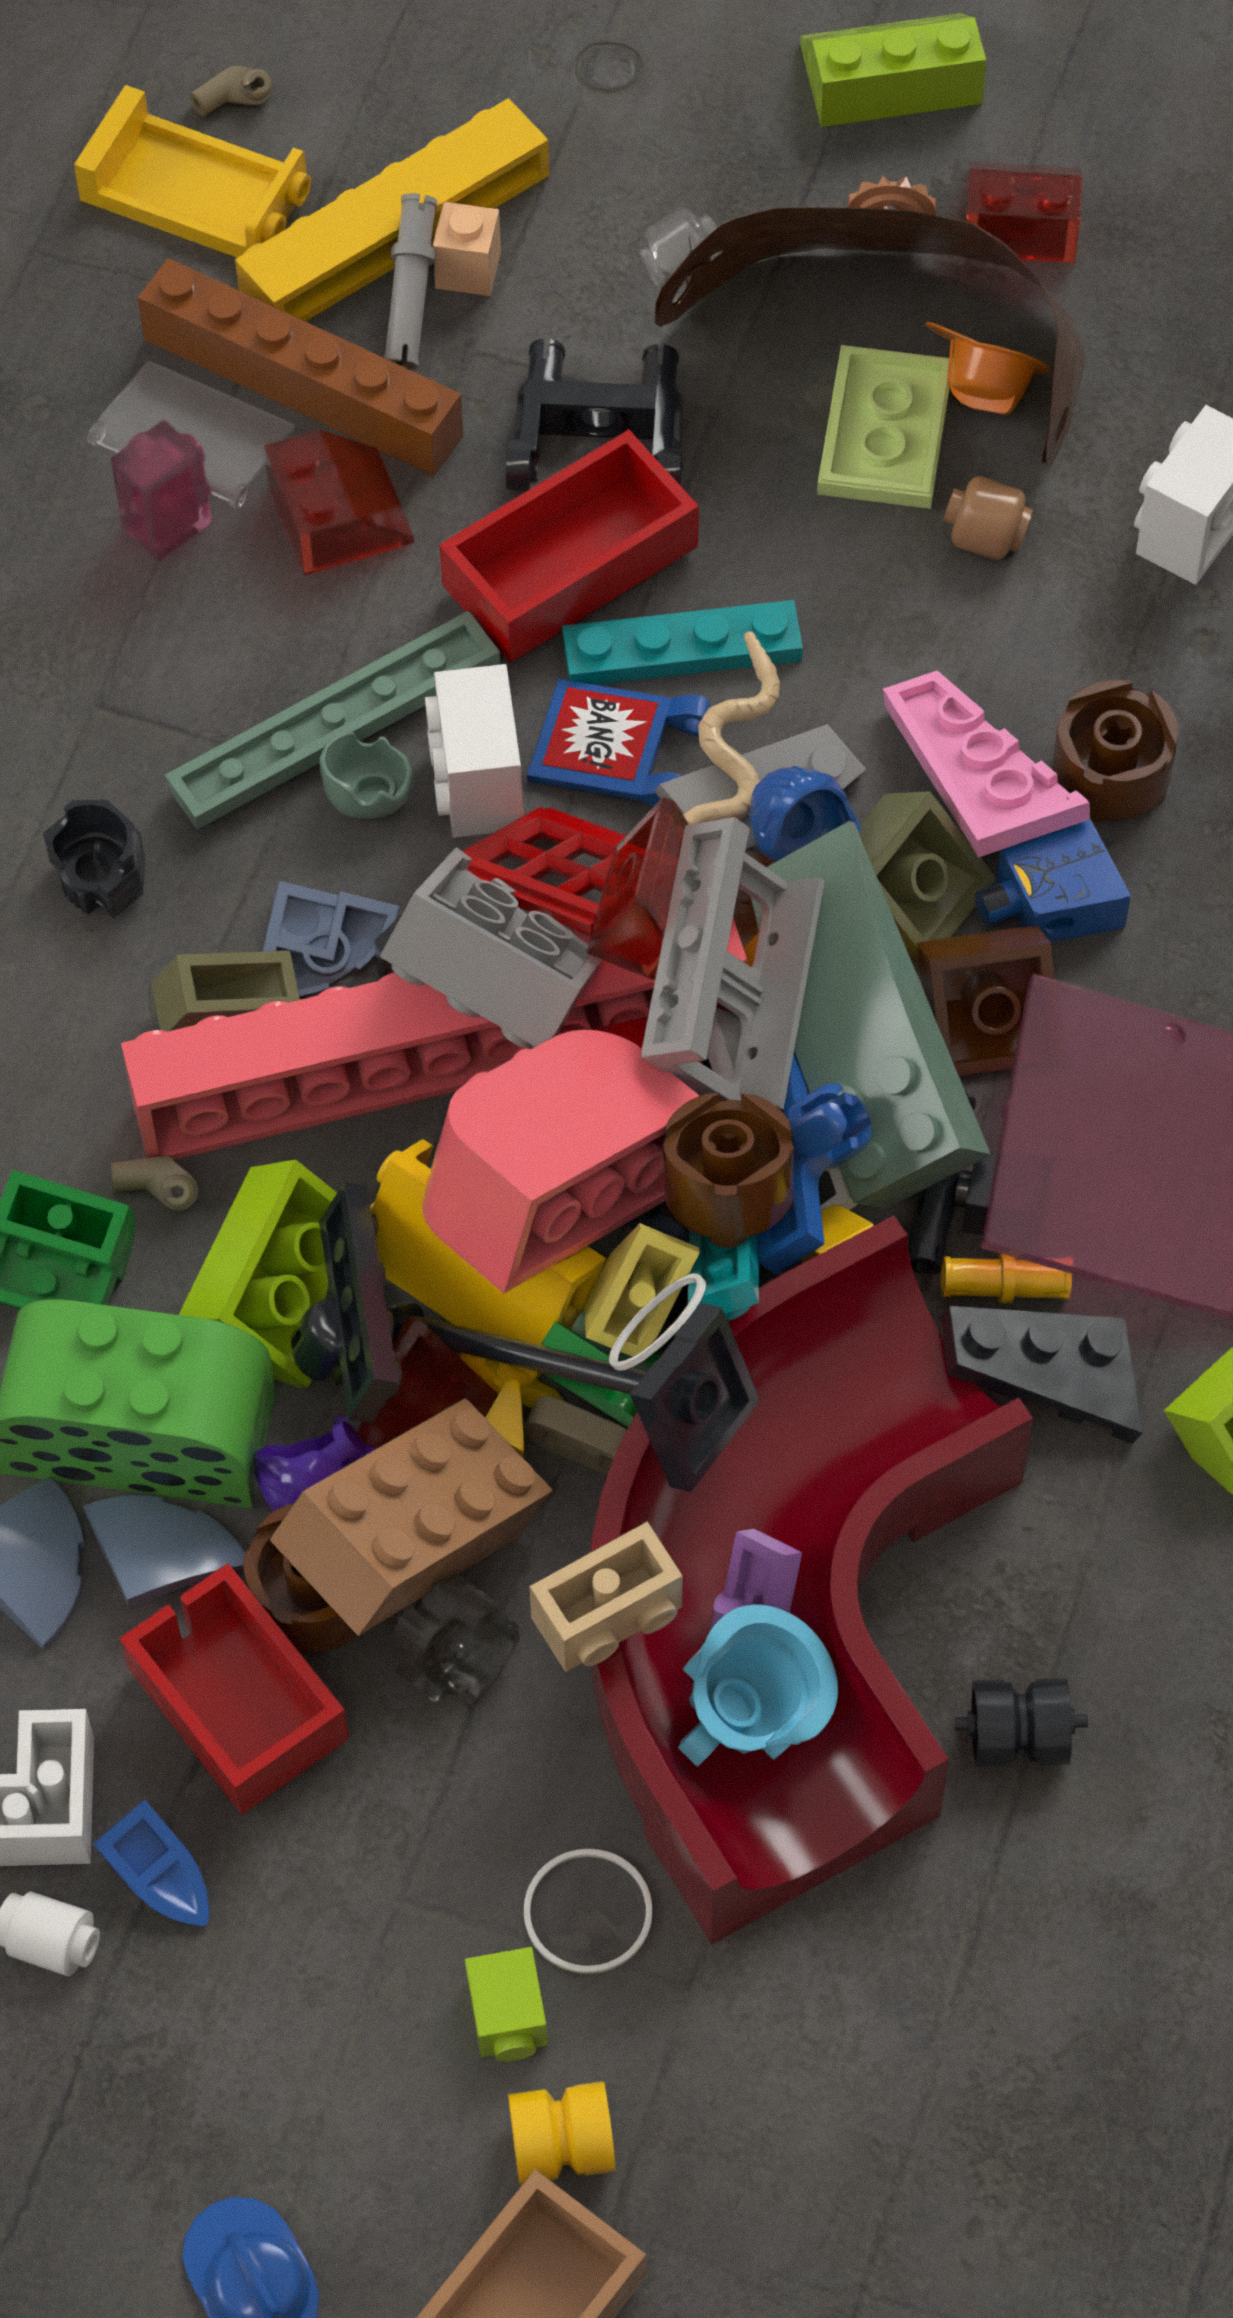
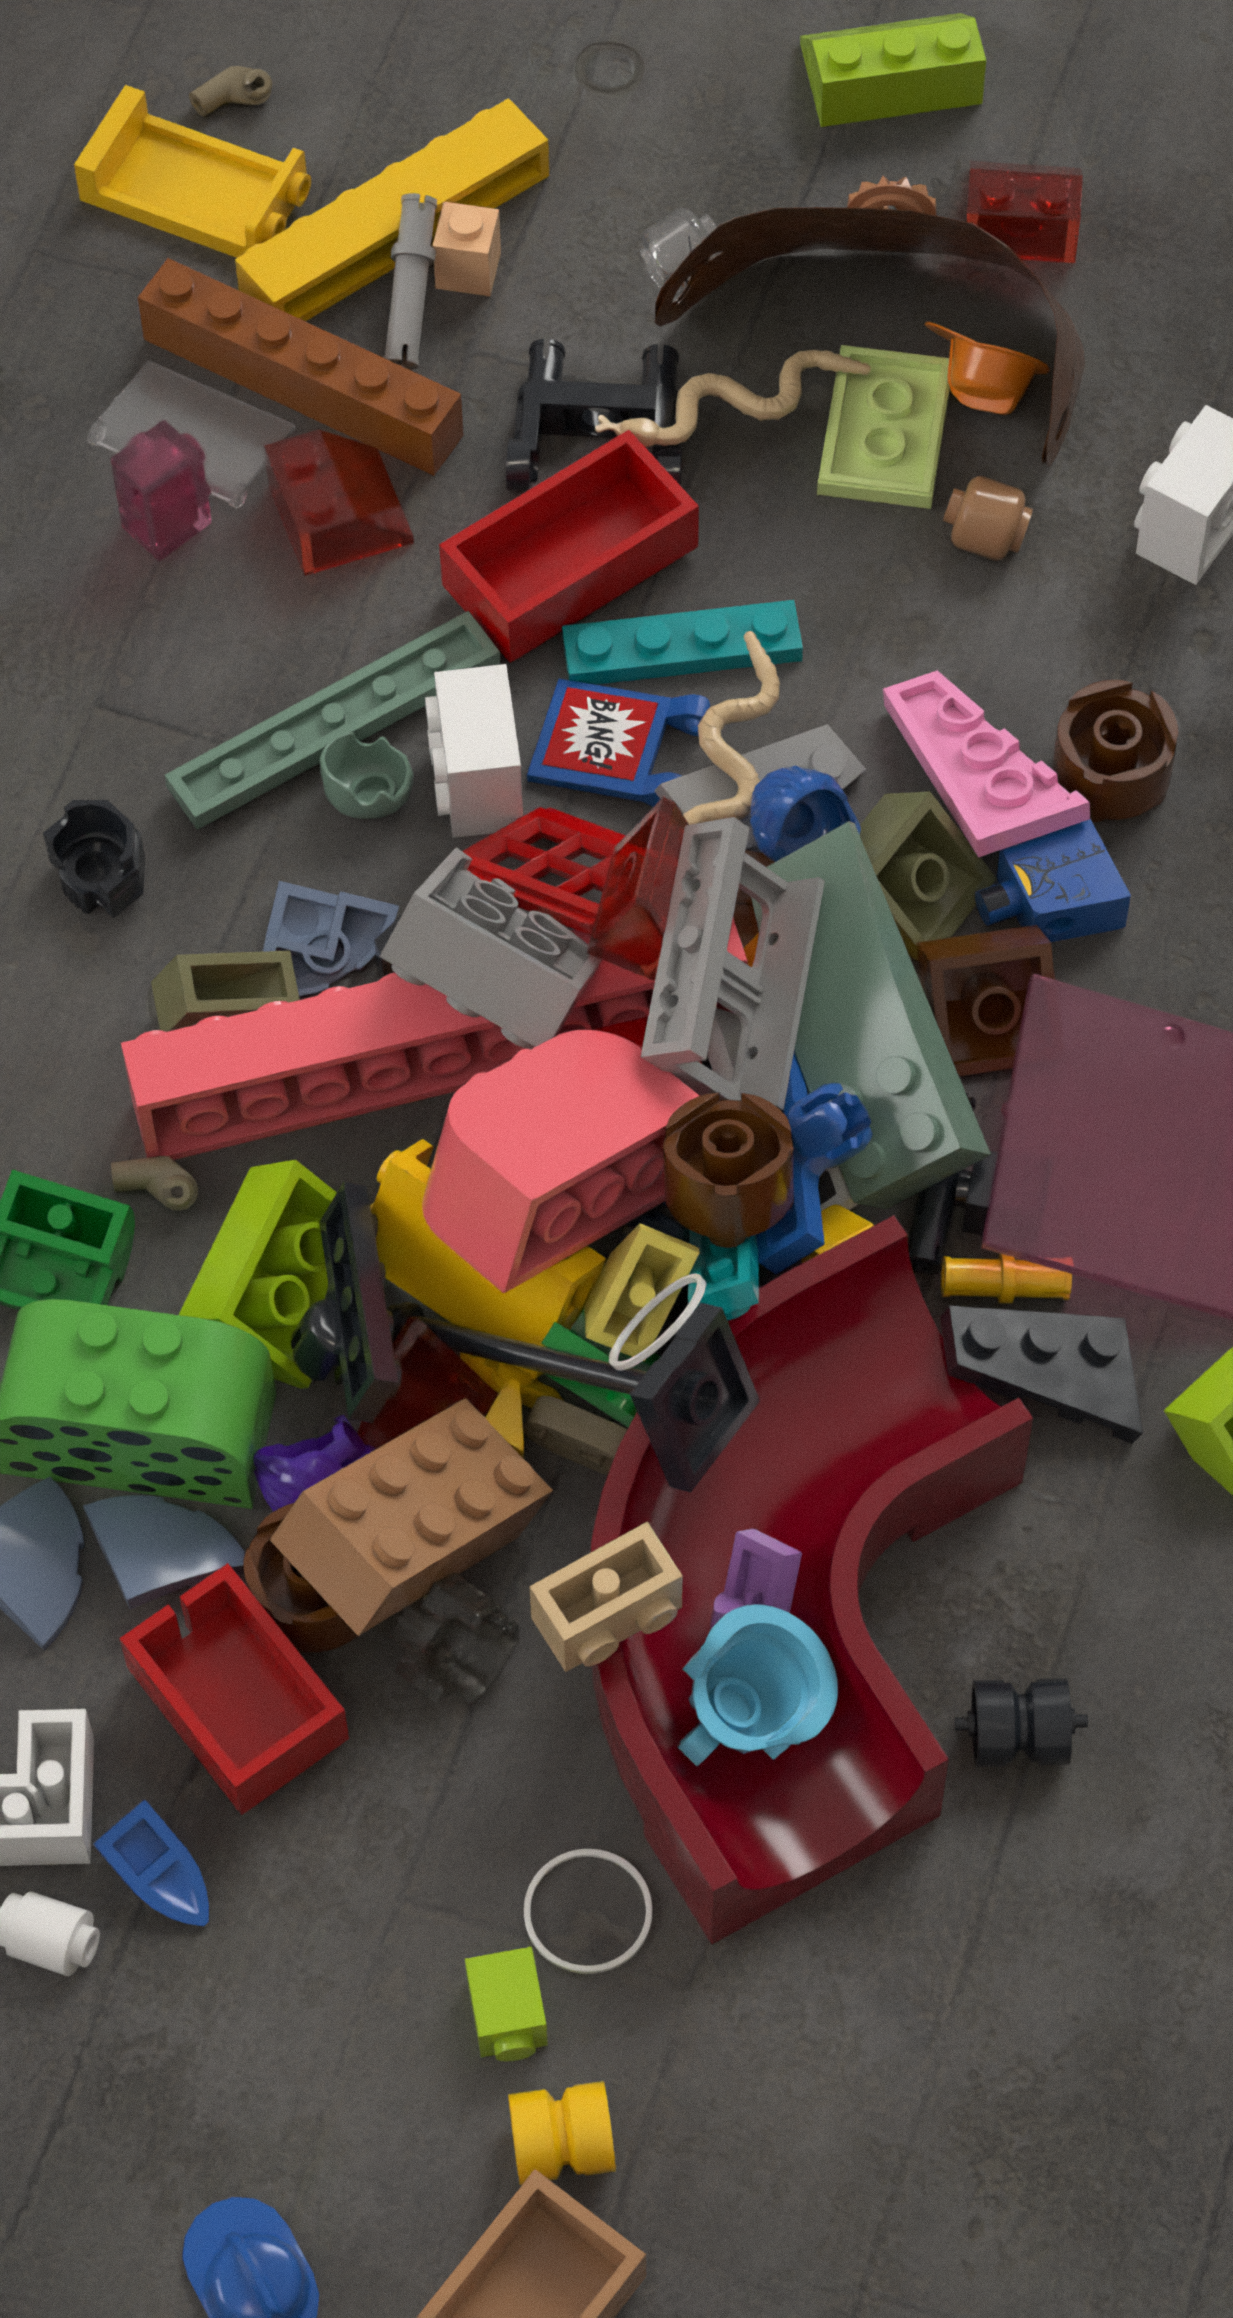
none -> tan animal [595,350,871,447]

